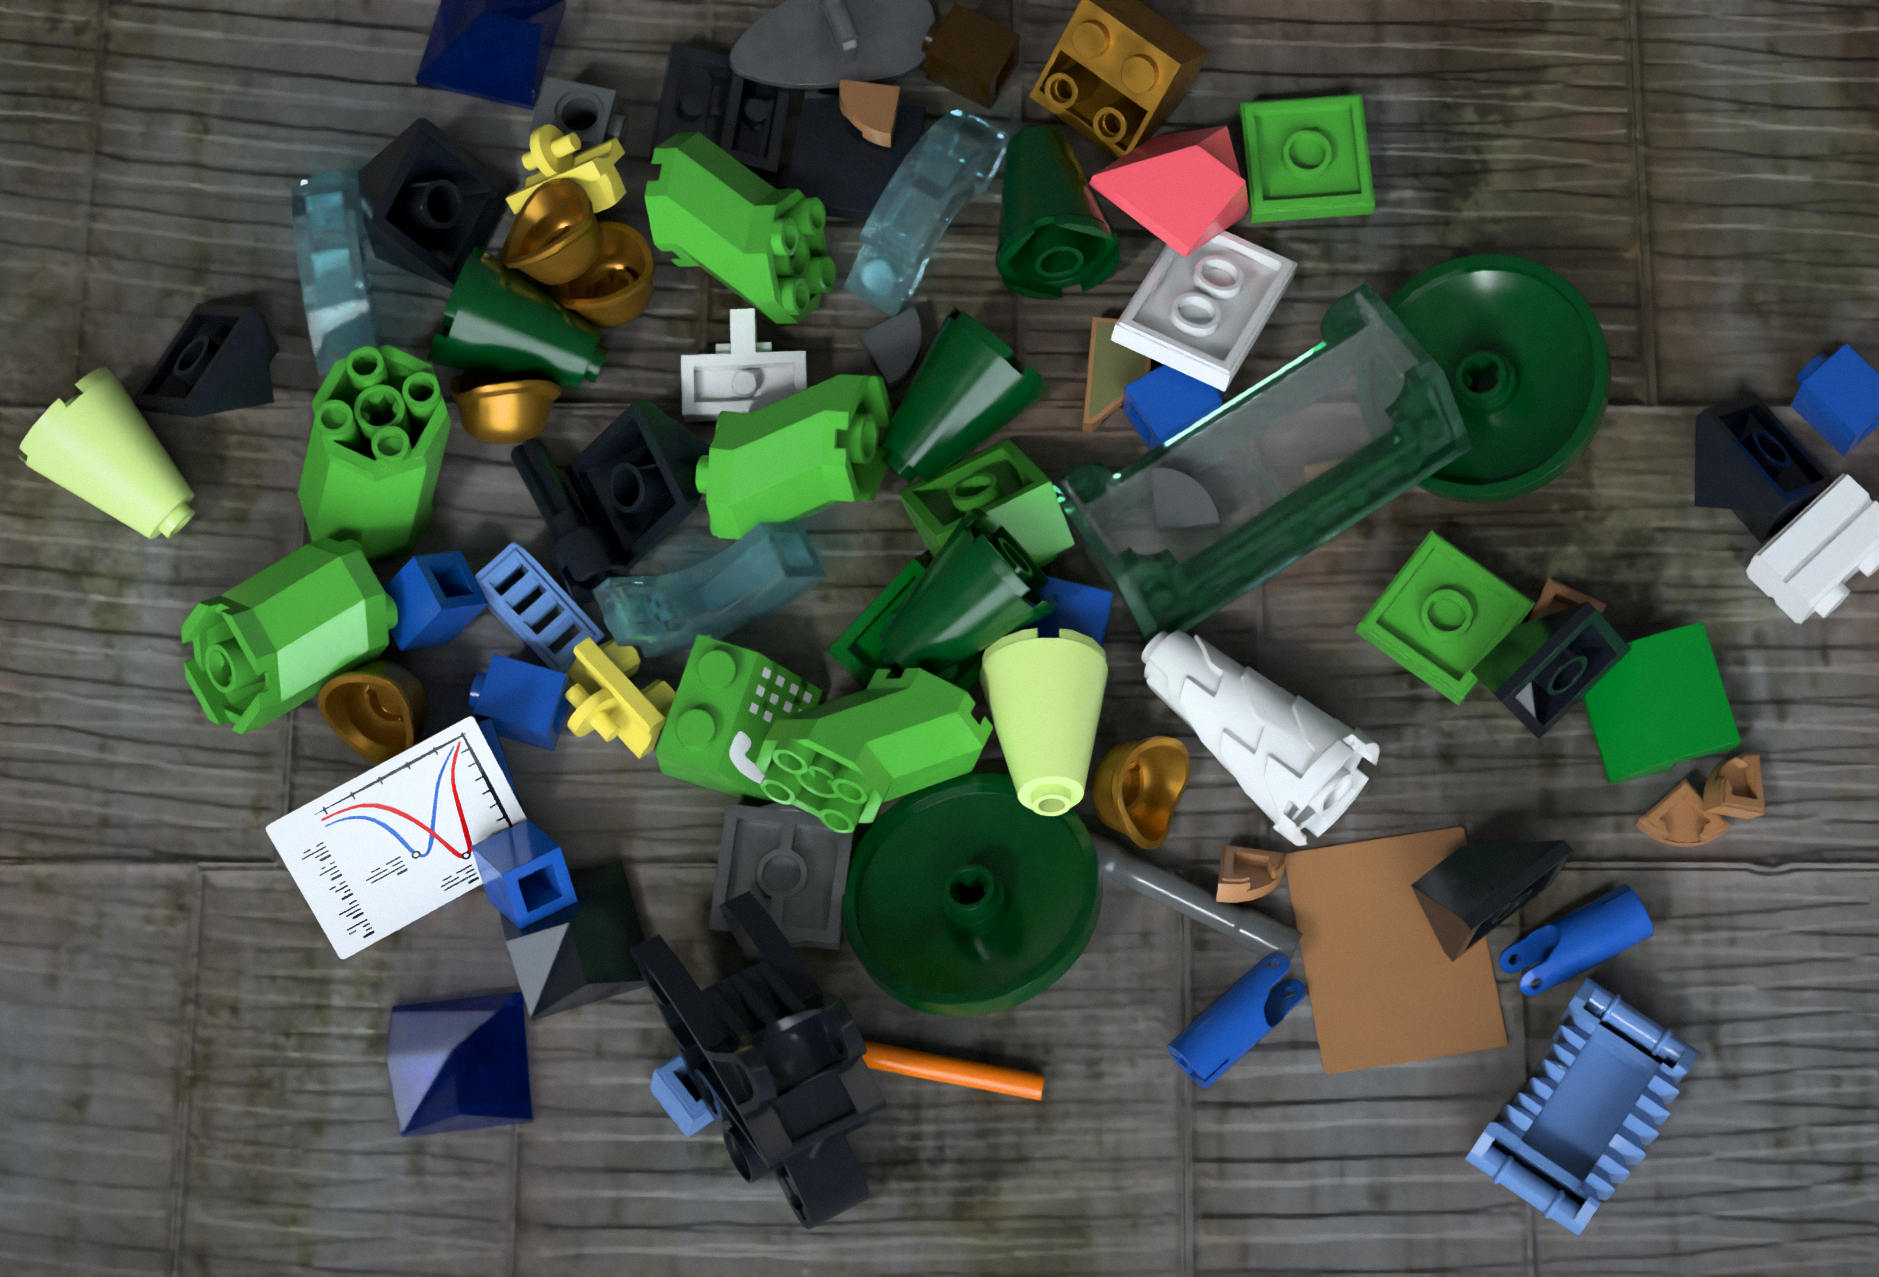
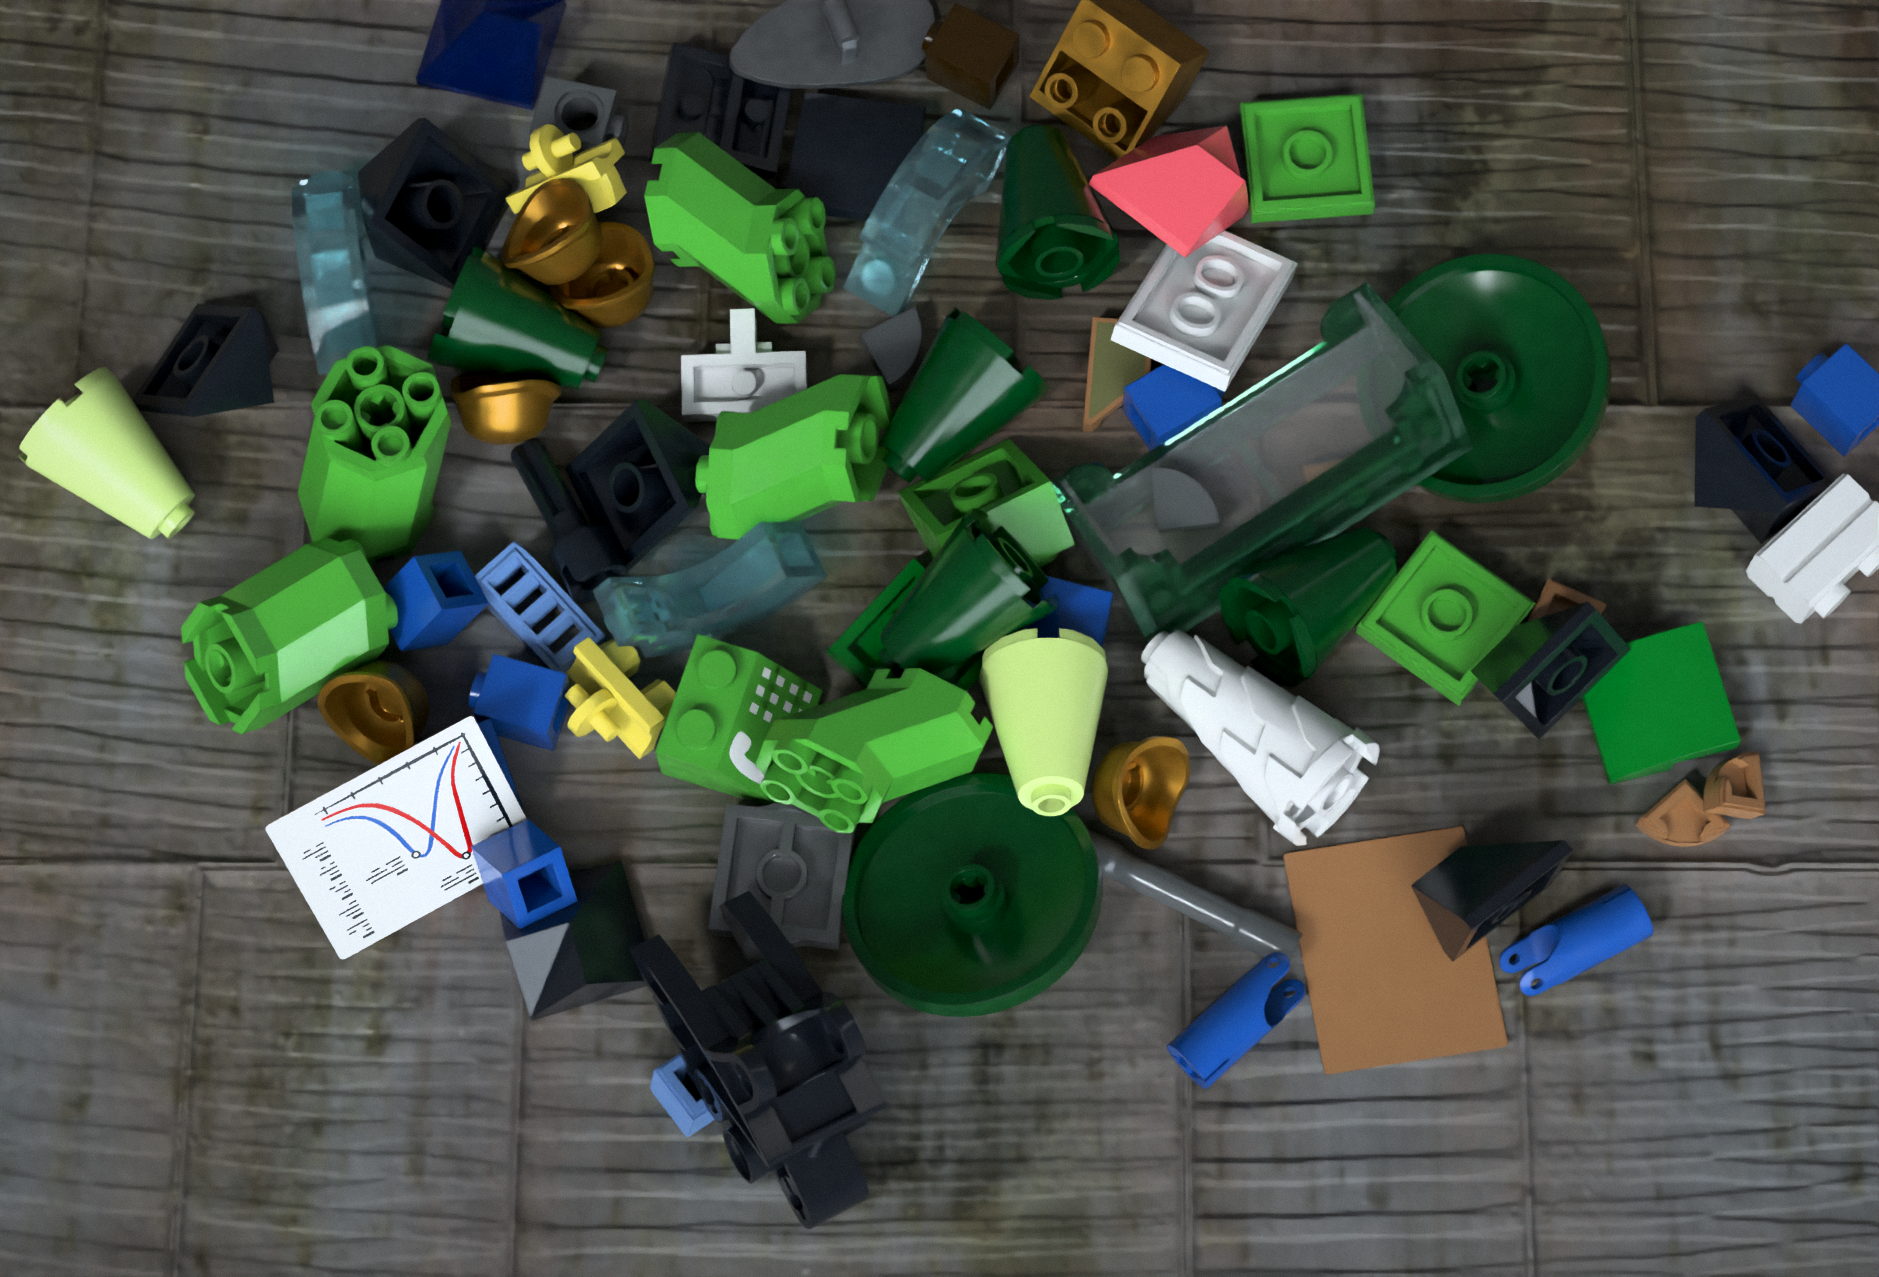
clear blue slope [387,992,534,1137] -> none
medium nougat tile [839,79,900,148] -> none
orange bar [862,1041,1046,1101] -> none
medium nougat tile [1216,845,1287,903] -> none
medium blue piece [1465,977,1700,1236] -> none
none -> dark green cone [1219,527,1397,688]

